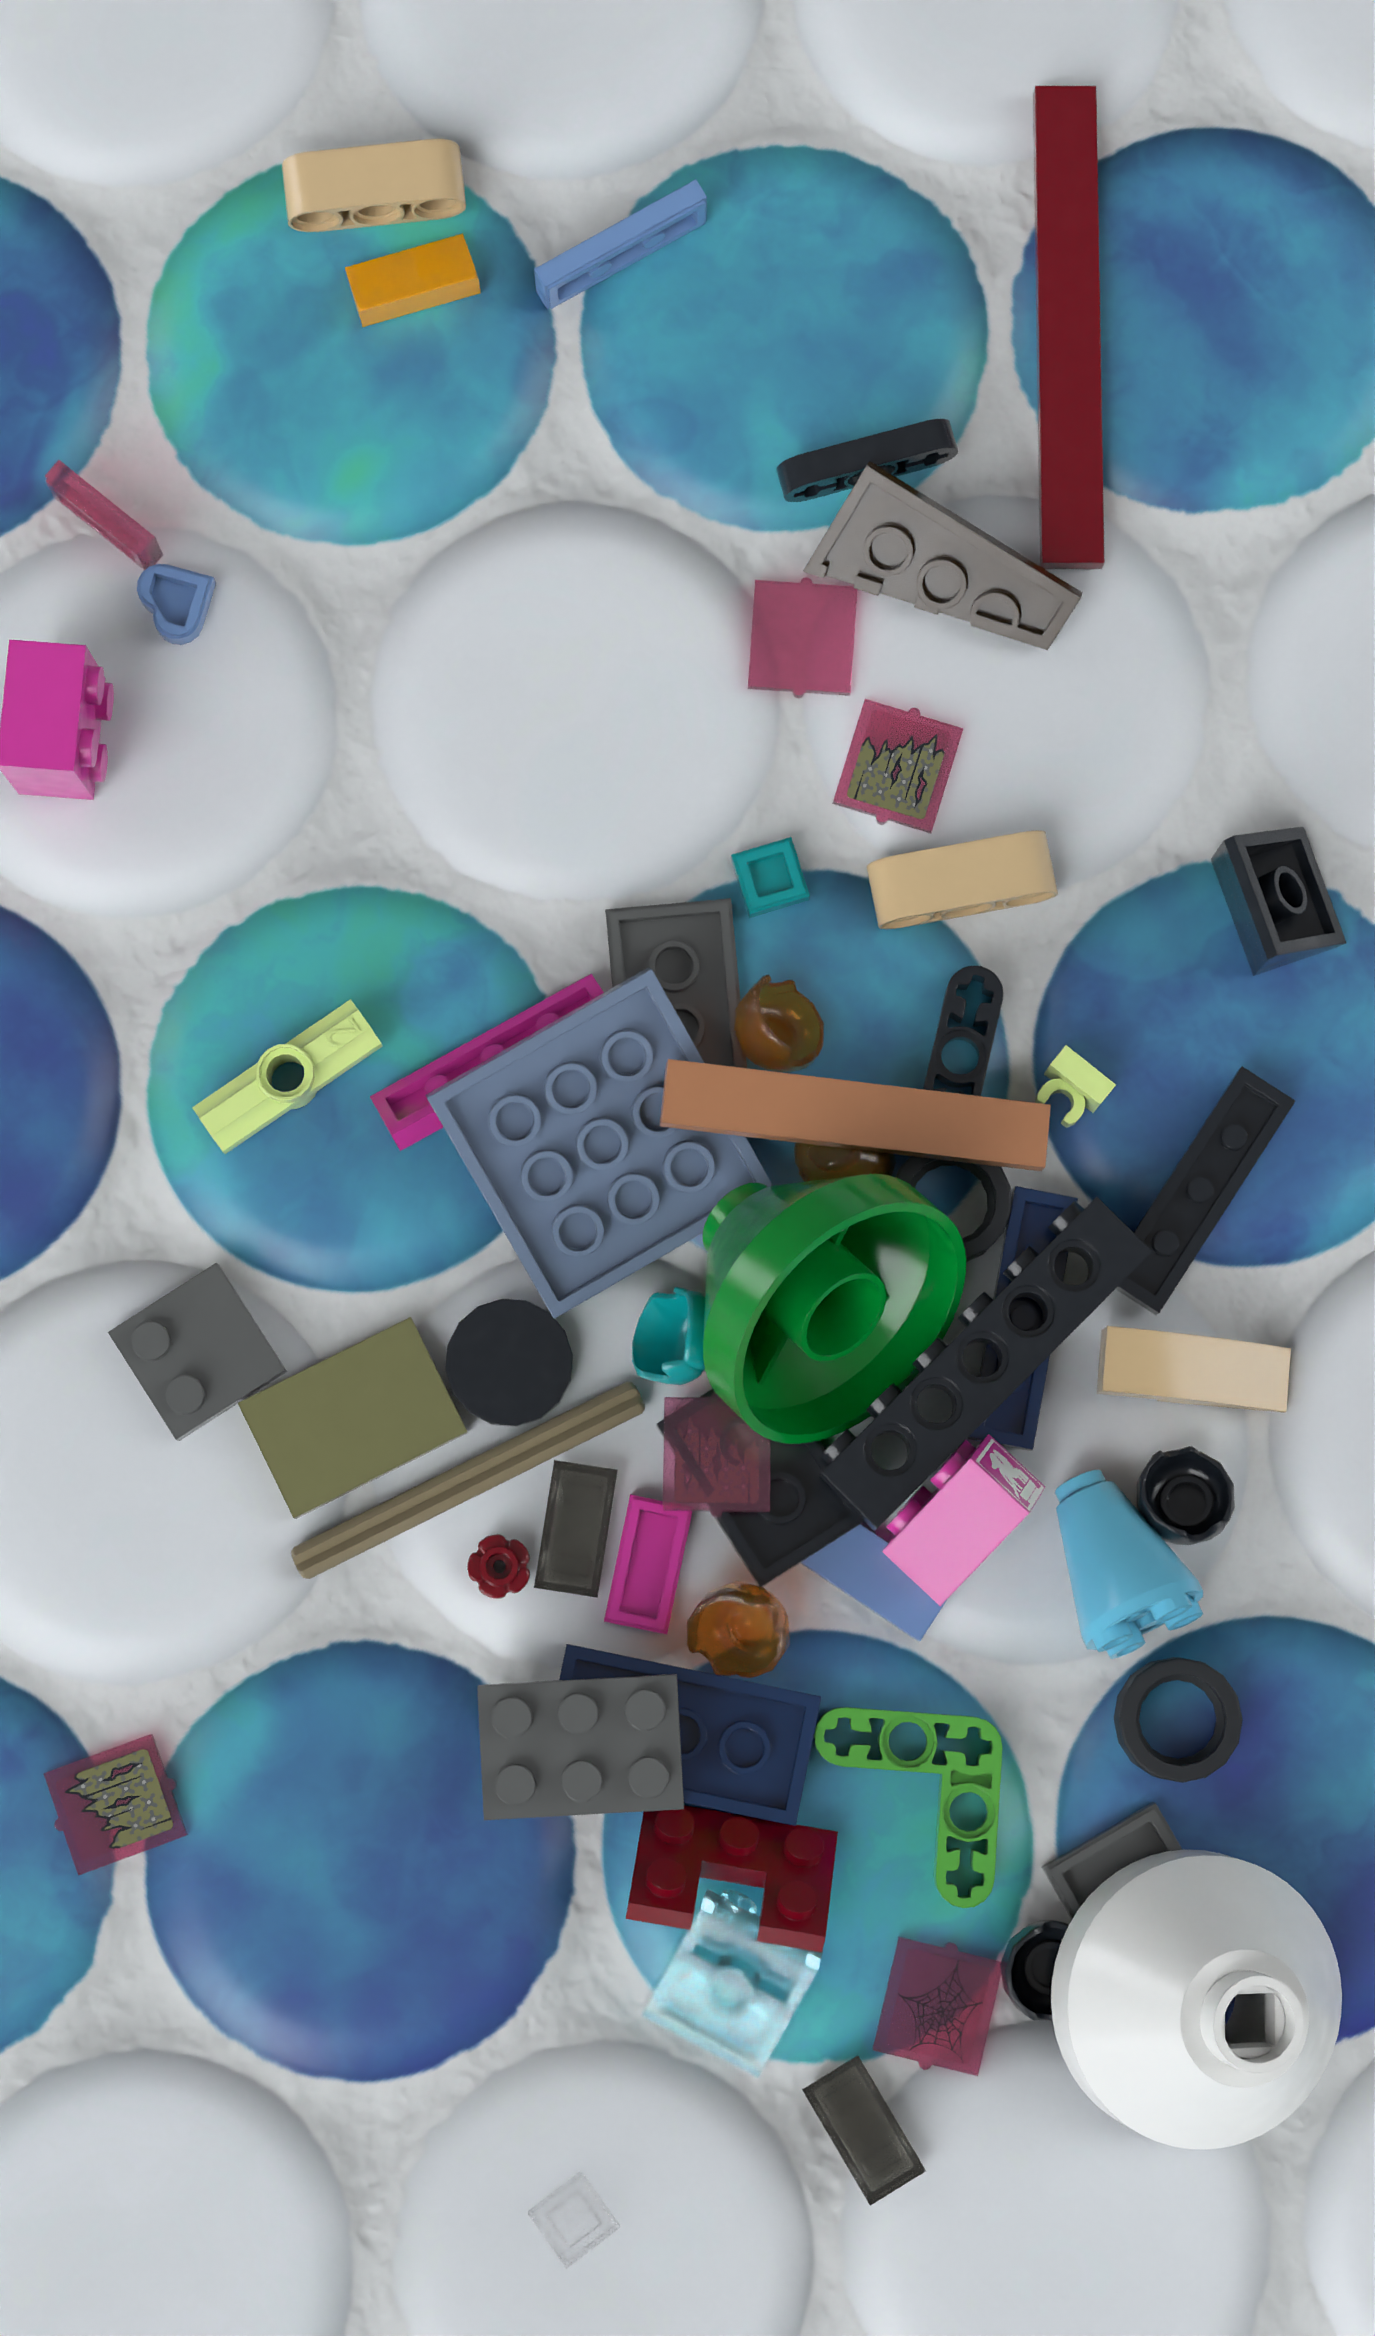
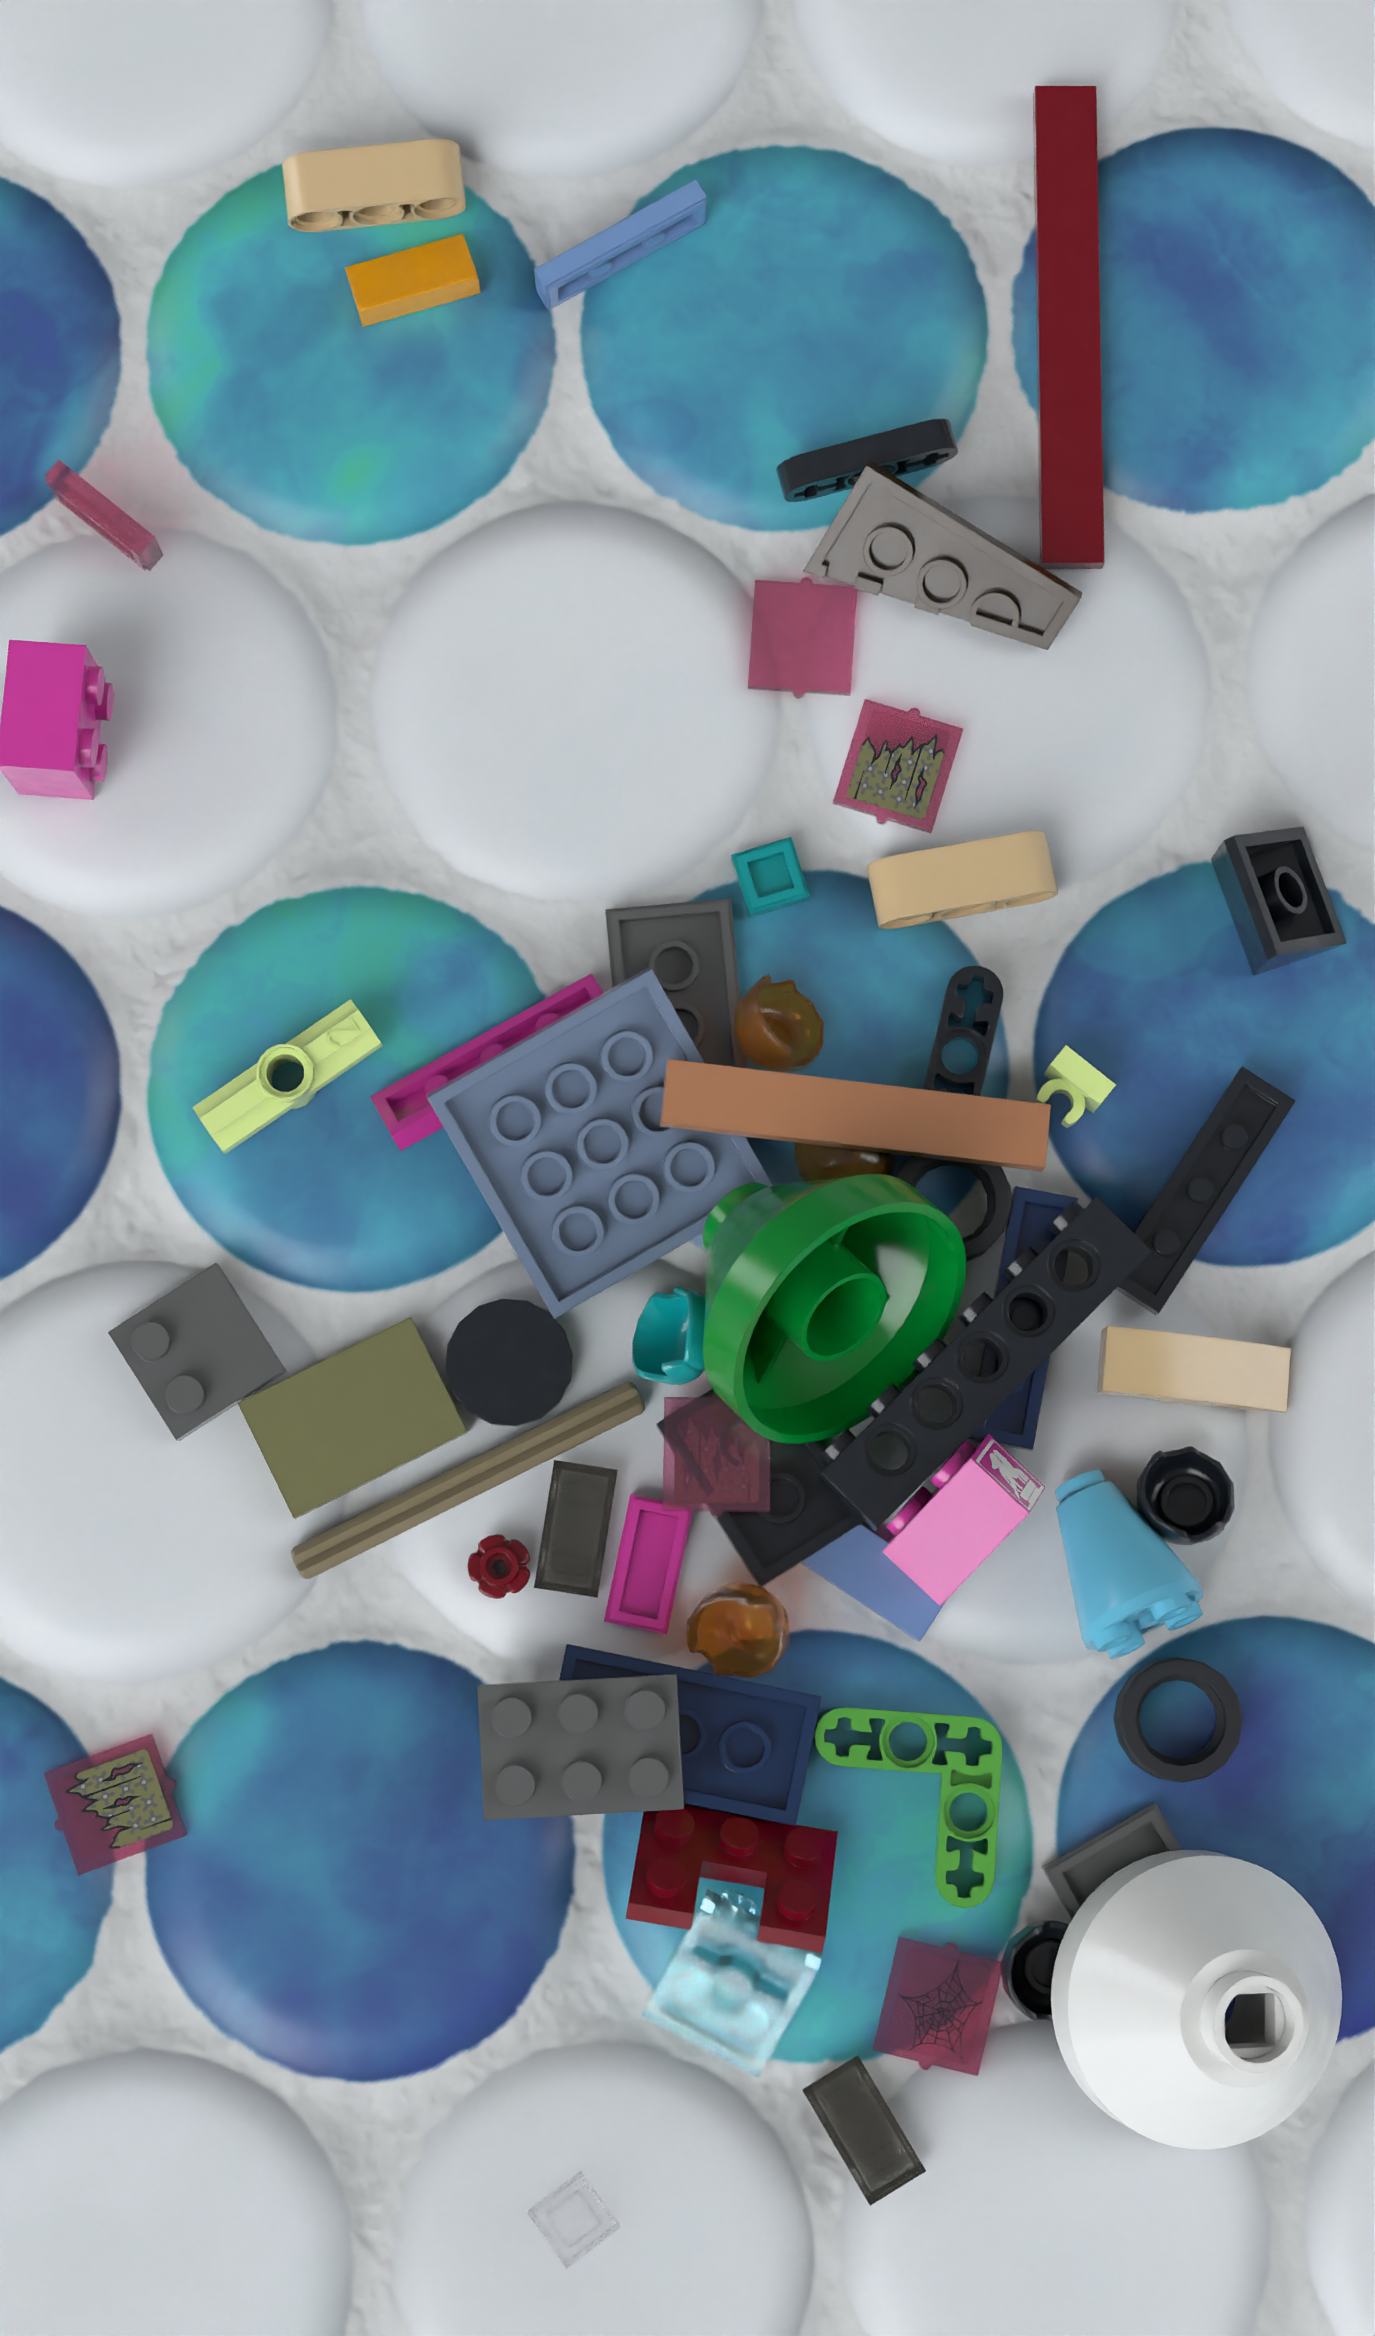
medium blue tile [137,564,216,645] -> none

